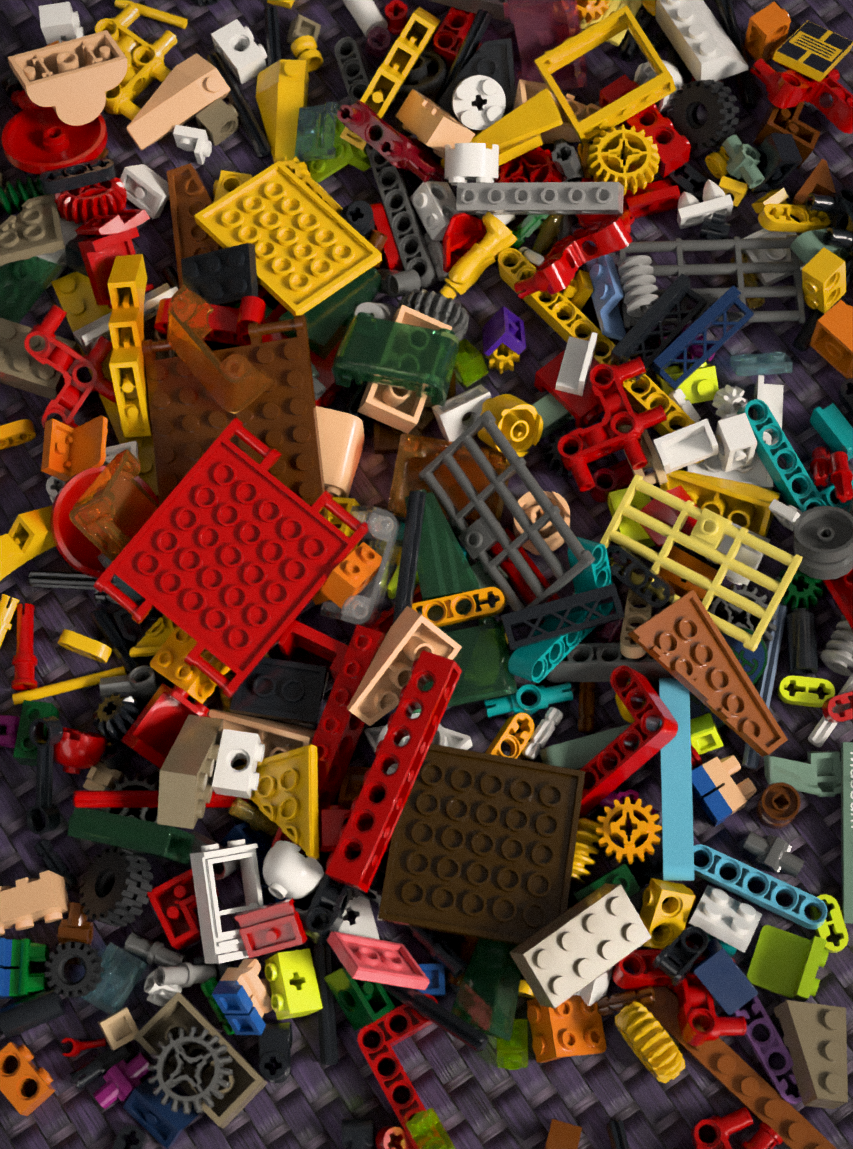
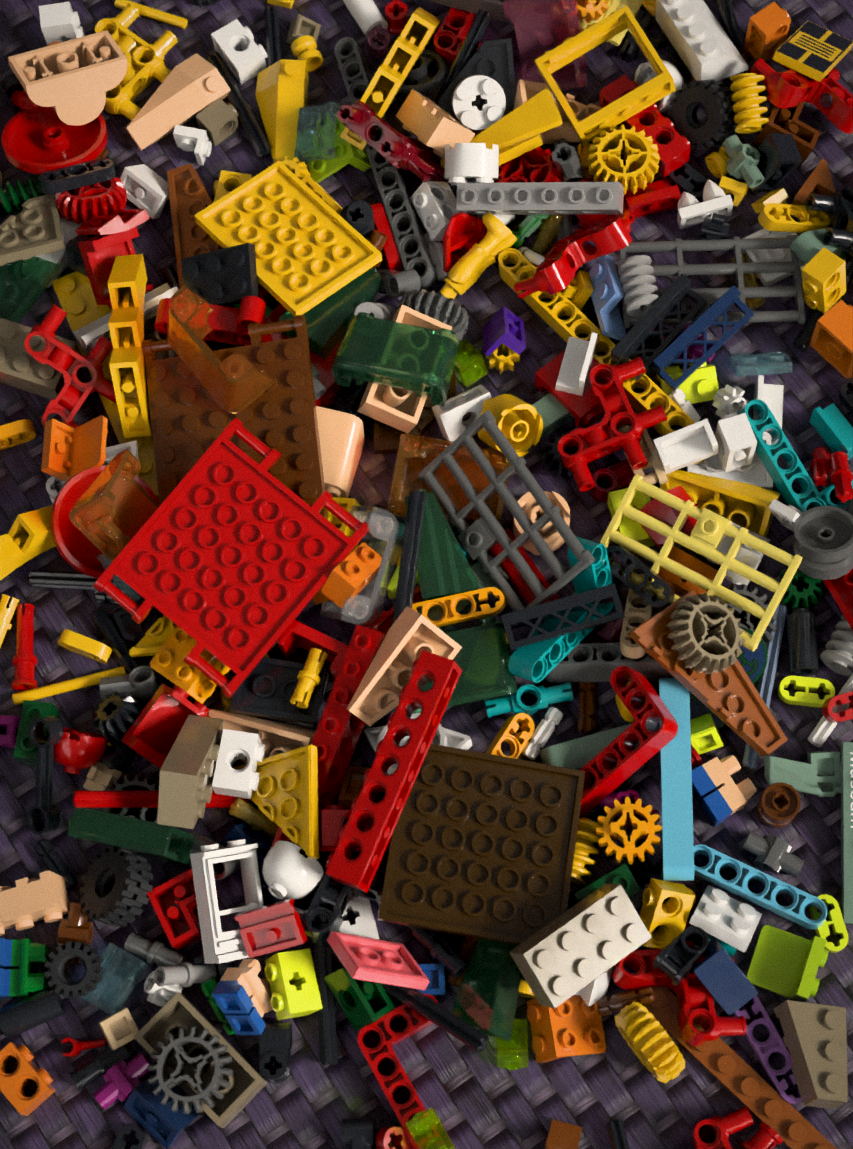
none -> yellow pin [290,648,328,709]
none -> dark tan gear [667,593,745,674]
none -> yellow piece [730,73,769,134]

